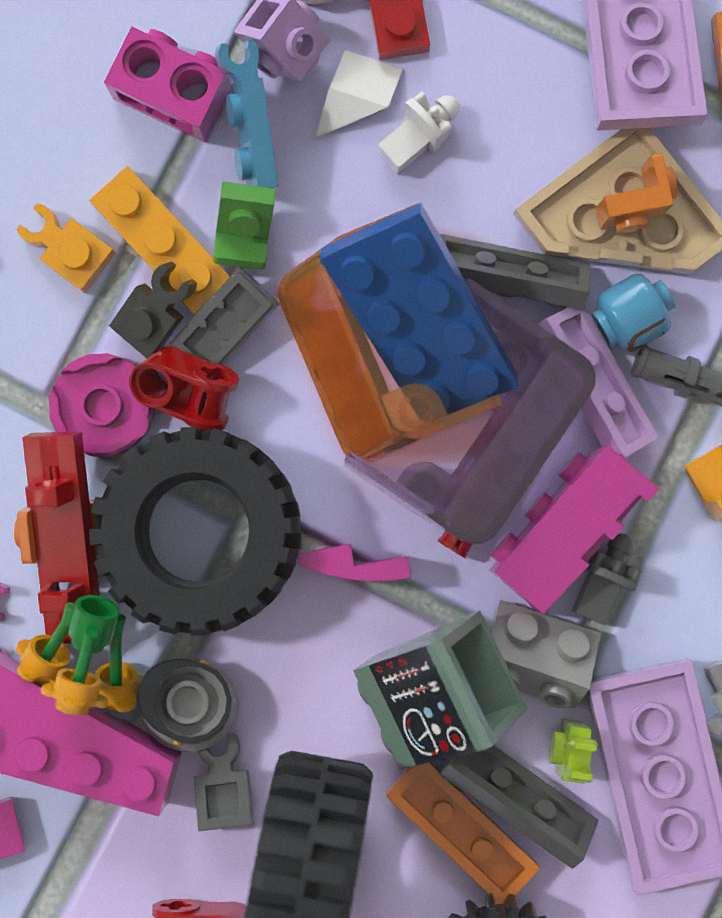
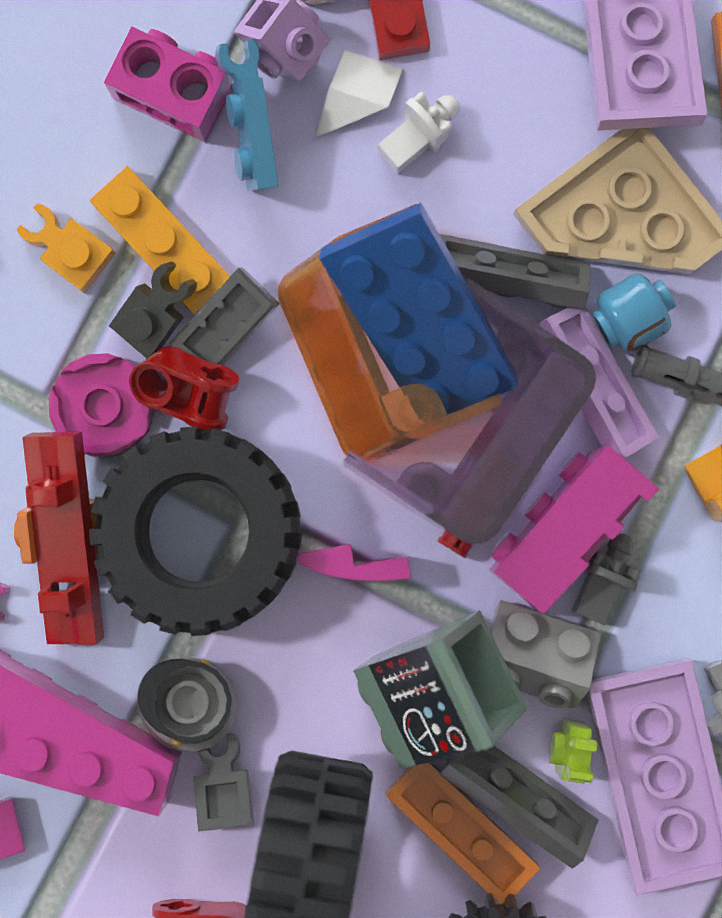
plant [16,595,143,716] -> none
bright green bracket [213,181,276,270] -> none
orange bracket [595,153,677,233] -> none

